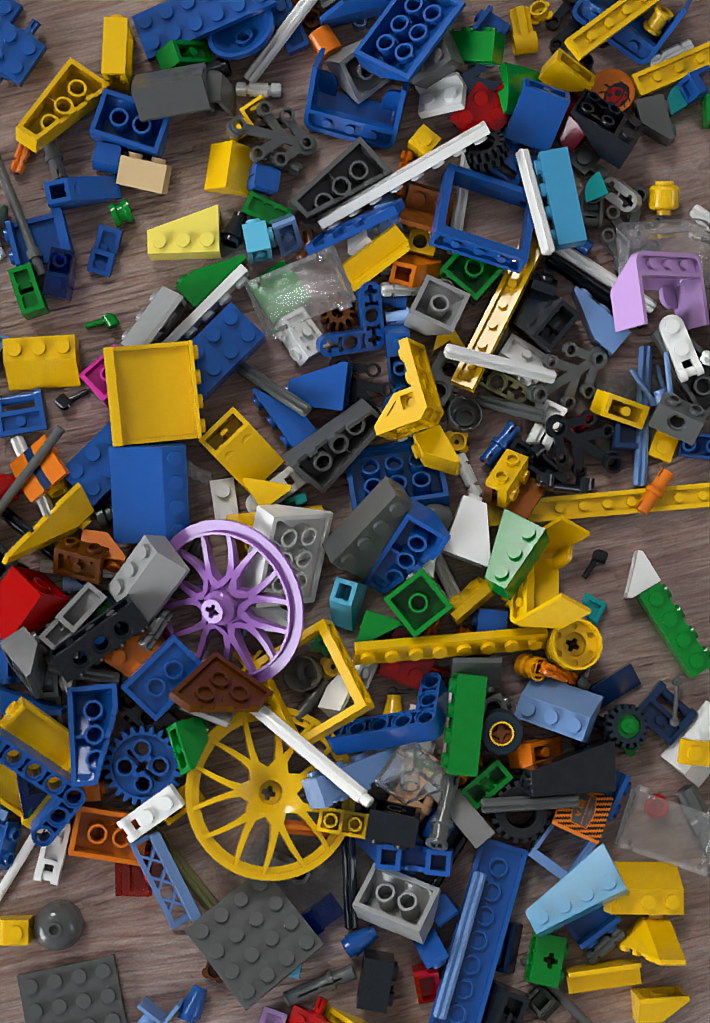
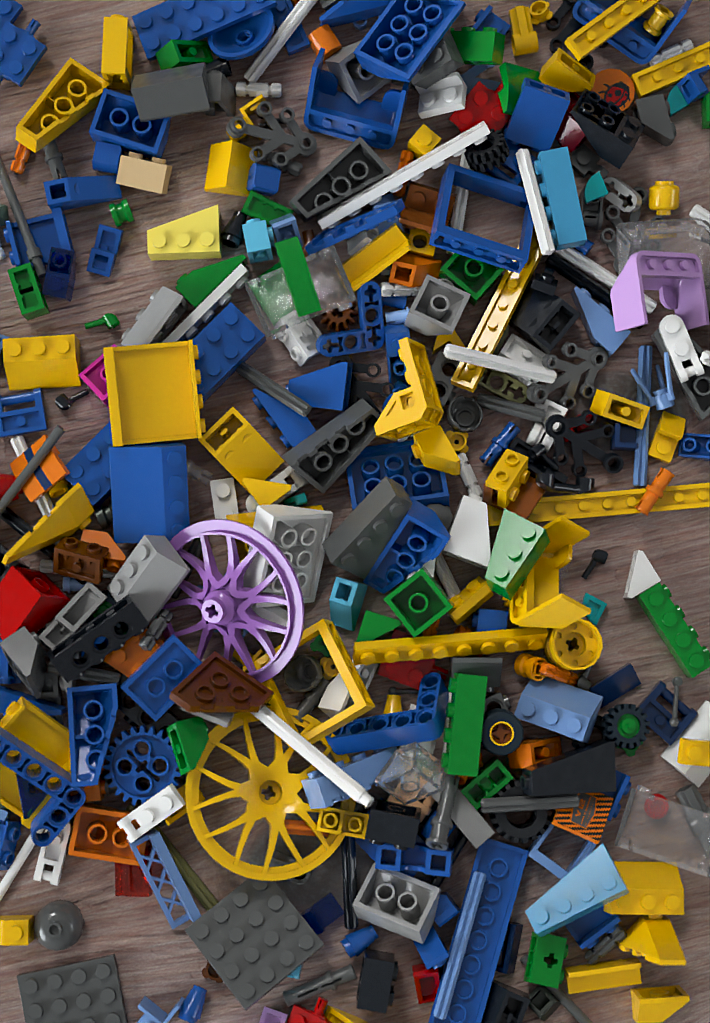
reddish brown plate [301,7,321,35] -> none
dark grey brick [648,391,709,446] -> none
none -> green slope [274,236,322,317]

